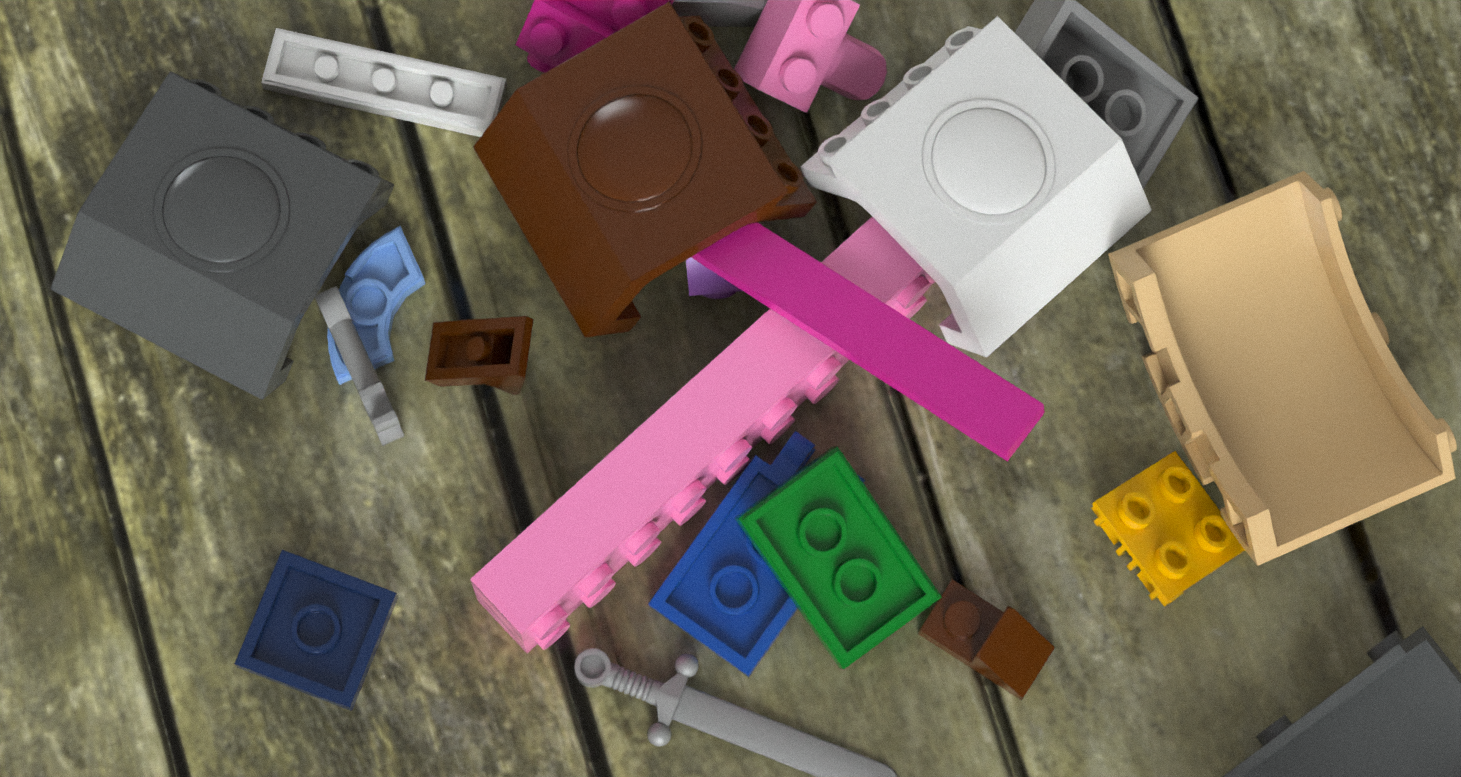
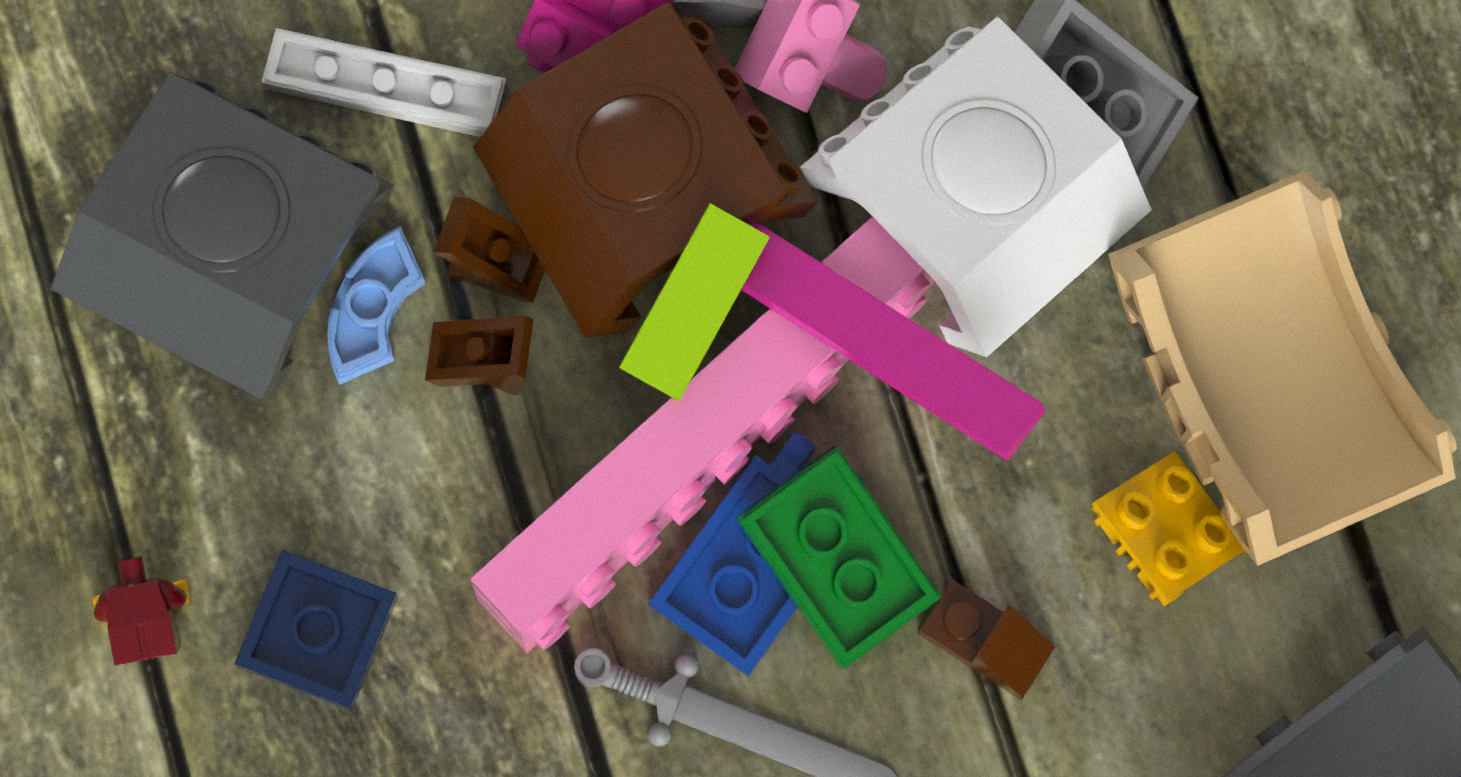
light grey bar [315,286,404,446] -> none
none -> dark red piece [92,556,191,666]
none -> reddish brown slope [433,196,545,302]
none -> lime piece [618,203,770,401]

